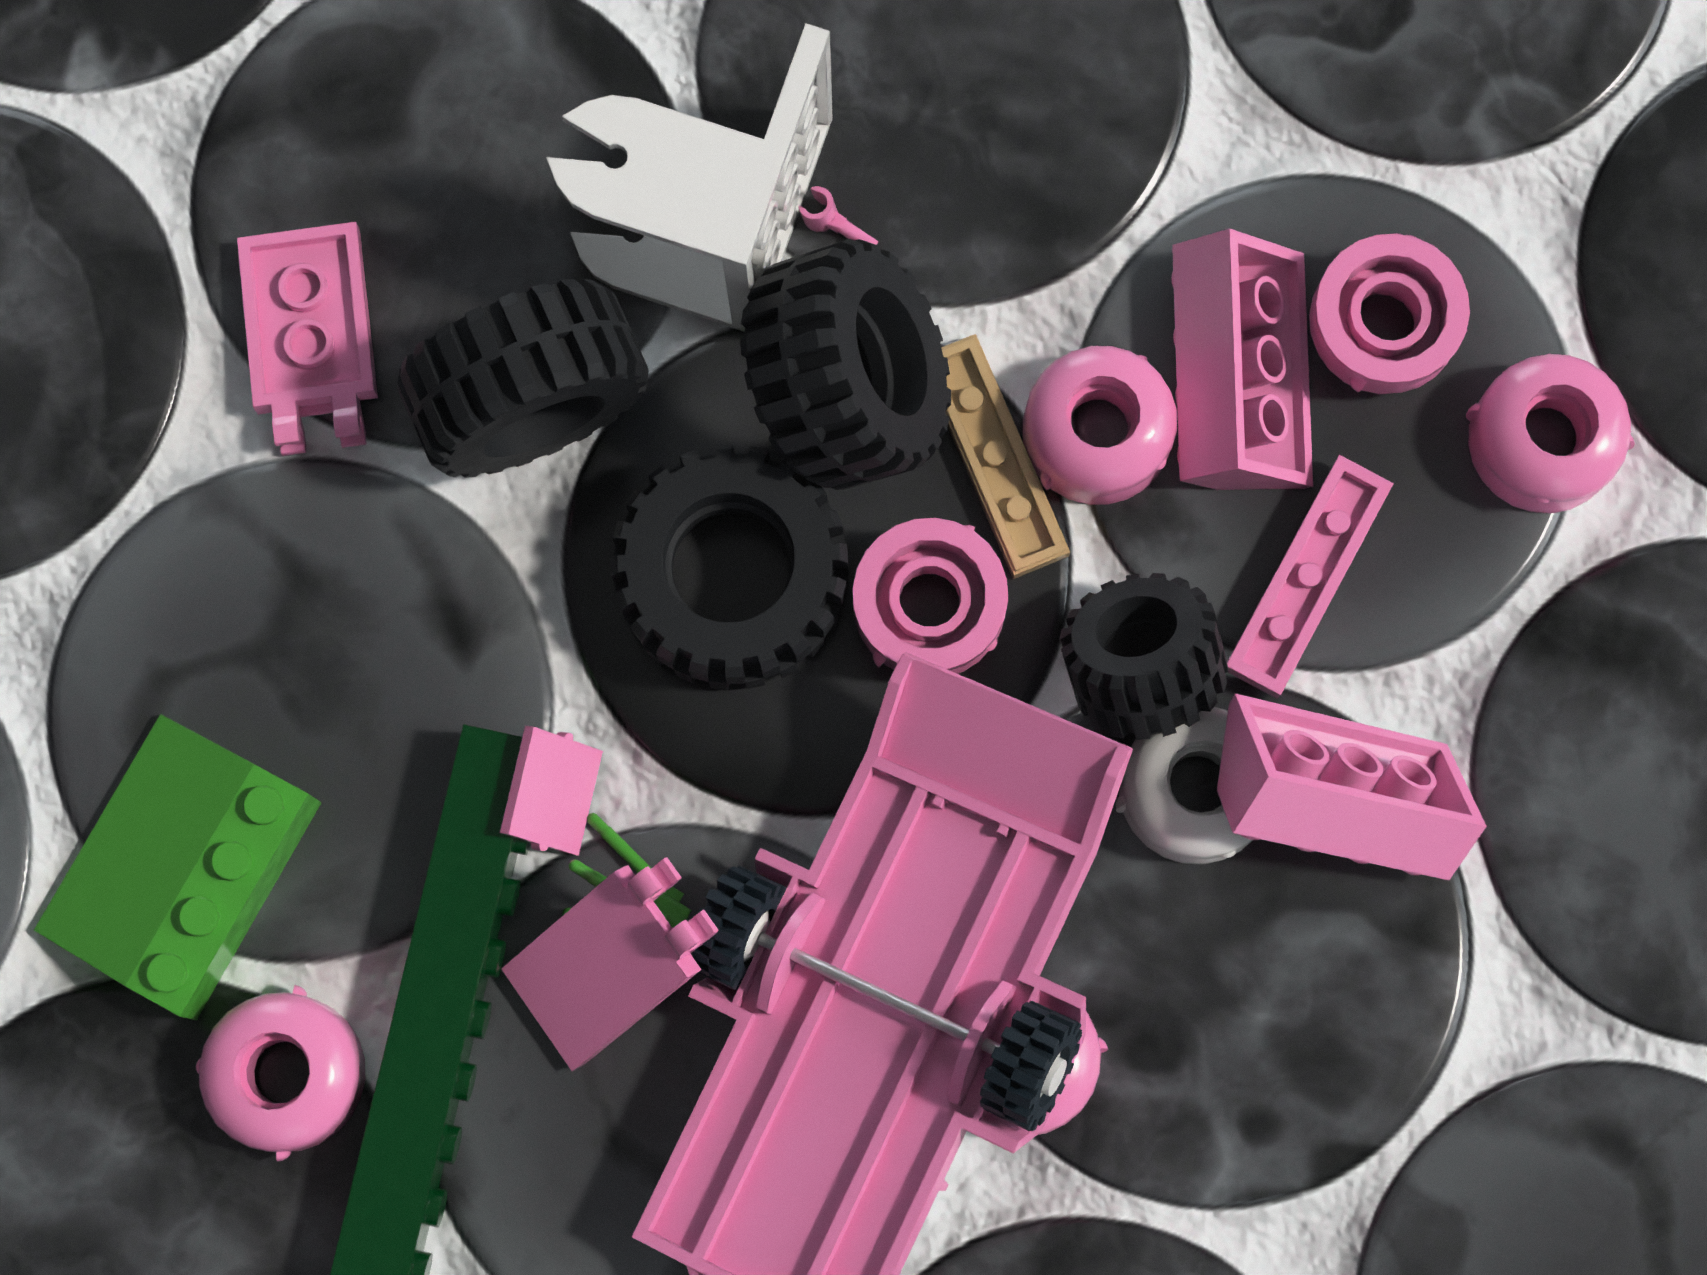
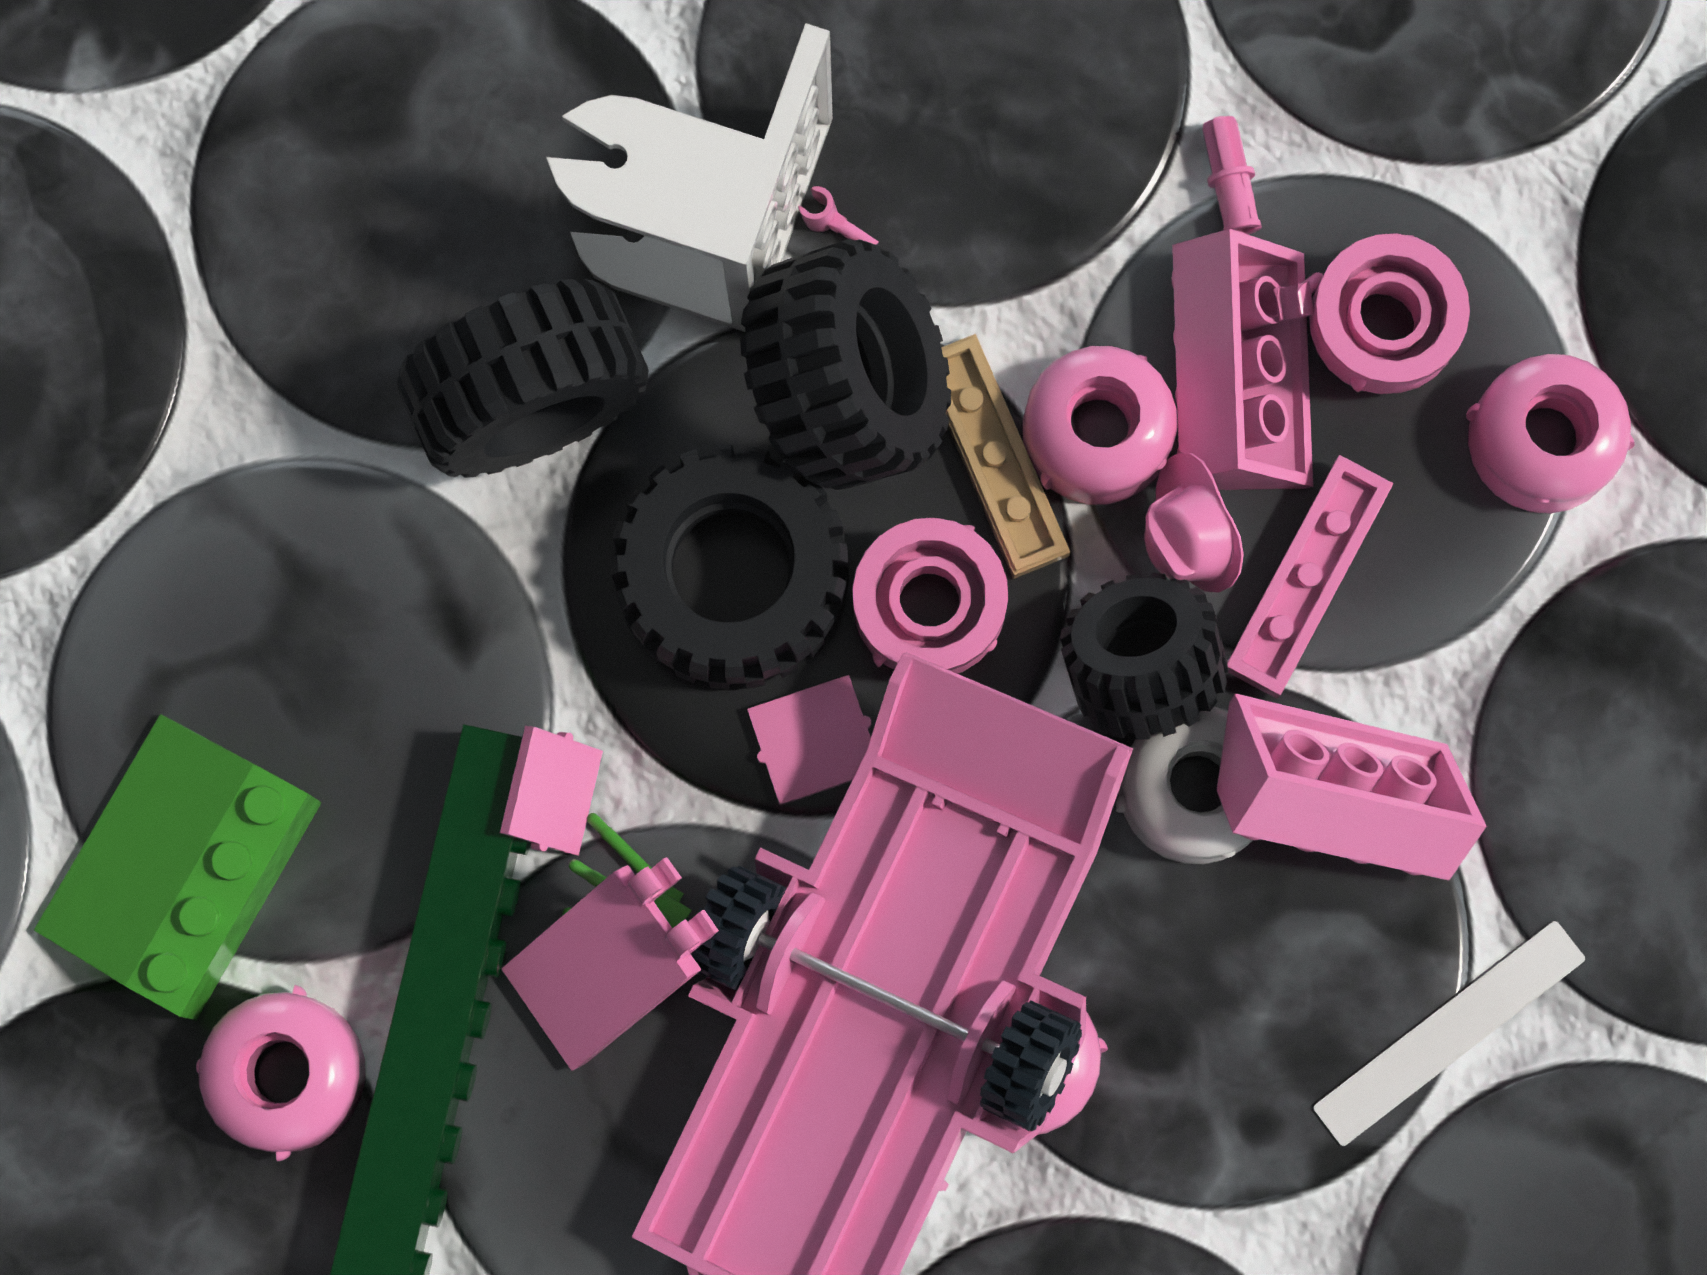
bright pink tile [237,222,378,456] -> none
none -> bright pink piece [747,675,871,806]
none -> bright pink piece [1144,453,1244,593]
none -> bright pink axle [1202,116,1262,235]
none -> bright pink hand [1273,272,1323,321]
none -> white sticker [1313,921,1585,1146]

